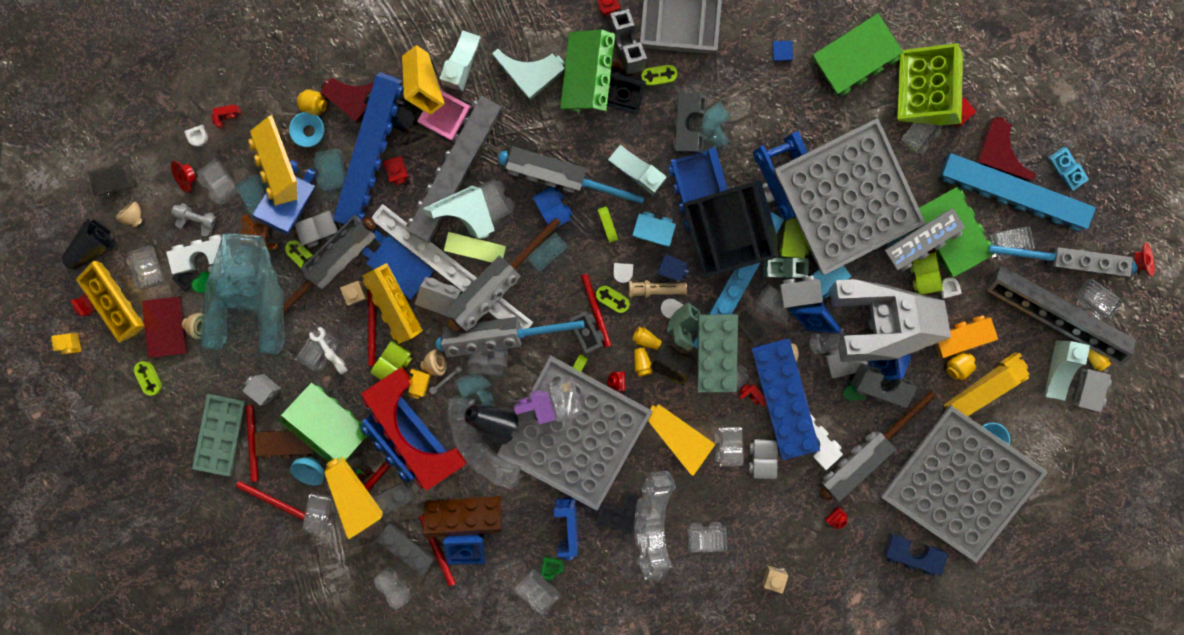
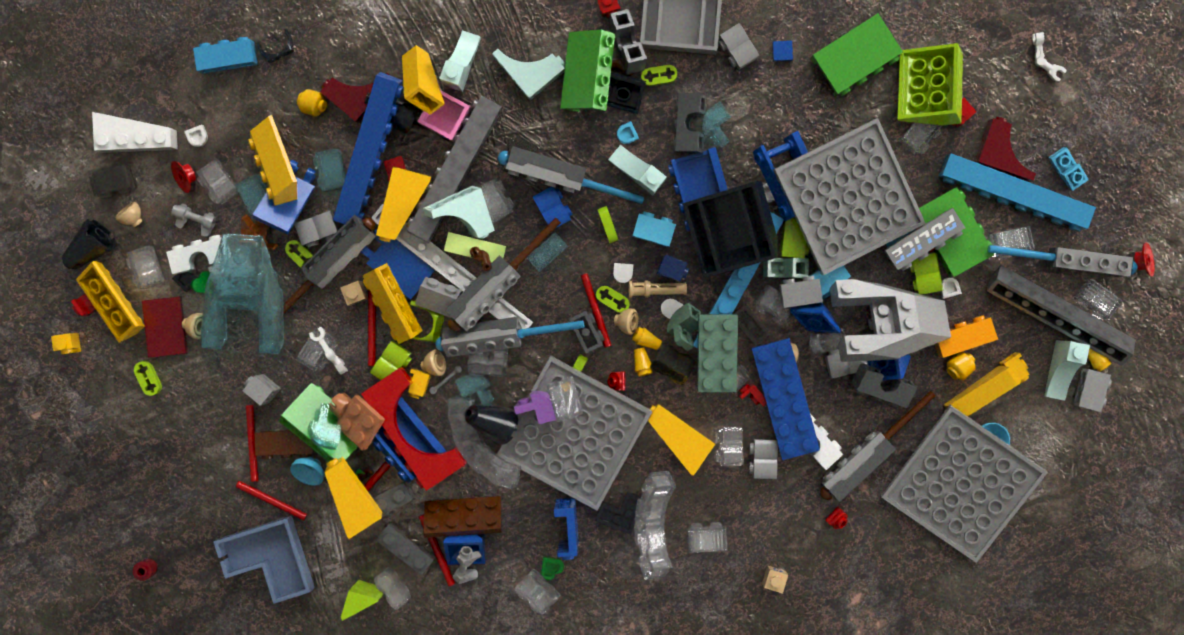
sand green plate [192,394,247,477] -> none
red bracket [211,104,241,129] -> none
medium azure piece [289,112,325,147] -> none
clear brick [302,492,336,536] -> none
green tile [842,379,866,401] -> none
dark blue arch [883,533,948,577] -> none
none -> white wedge [92,112,178,153]
none -> dark red brick [133,559,157,581]
none -> dark azure brick [193,37,258,74]
none -> sand blue piece [214,515,315,604]
none -> black cap [256,29,294,63]
none -> clear light blue brick [308,403,342,450]
none -> nougat plate [328,393,385,451]
none -> lime slope [341,580,386,621]
none -> yellow slope [376,167,431,242]
none -> lime helmet [410,300,444,342]
none -> light grey piece [453,546,482,584]
none -> reddish brown arm [470,247,492,271]
none -> tan brick [614,309,639,335]
none -> medium azure tile [617,121,639,144]
none -> light grey brick [718,23,759,70]
none -> white piece [1032,32,1067,82]

